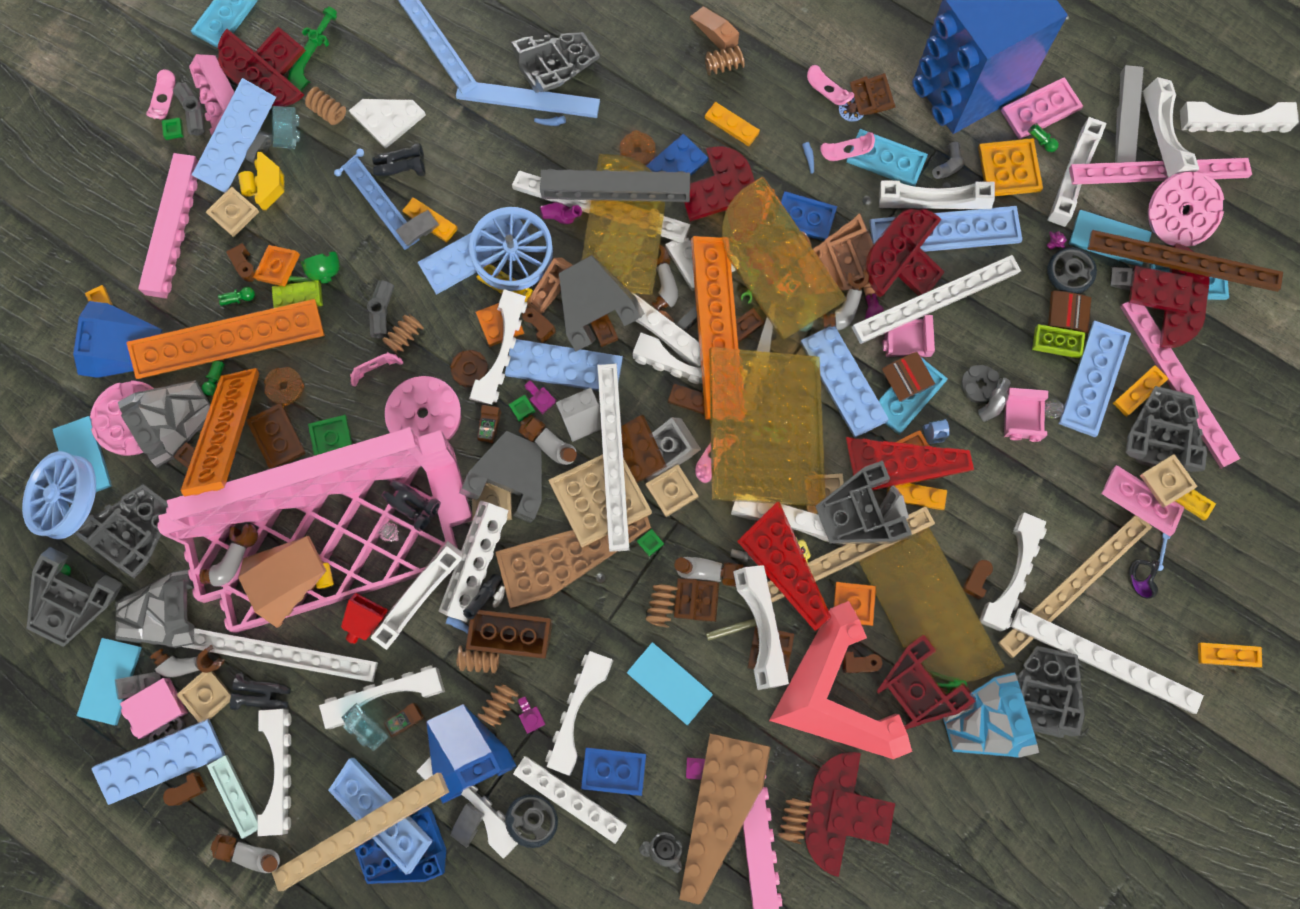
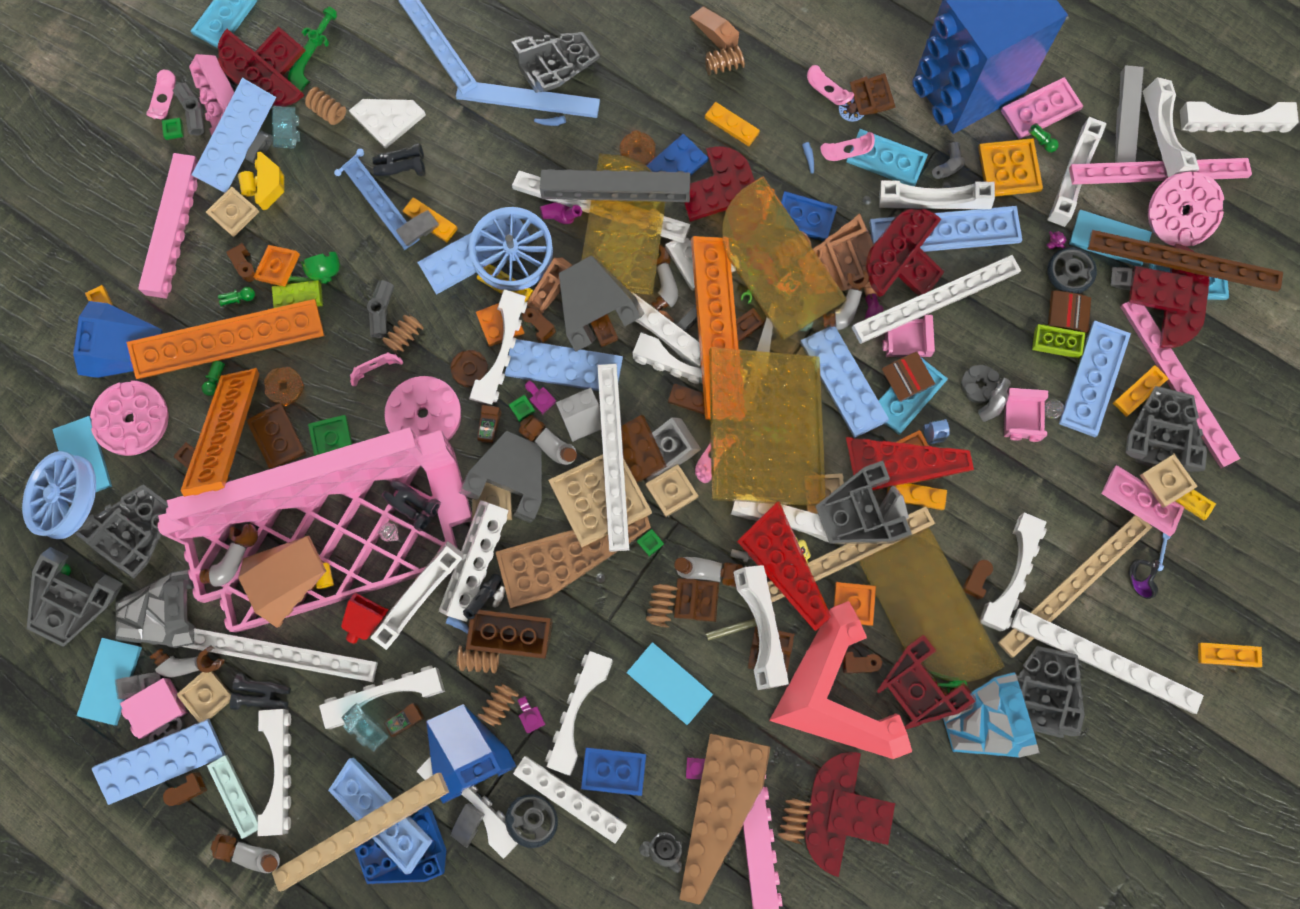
wedge [118,380,211,468] -> none

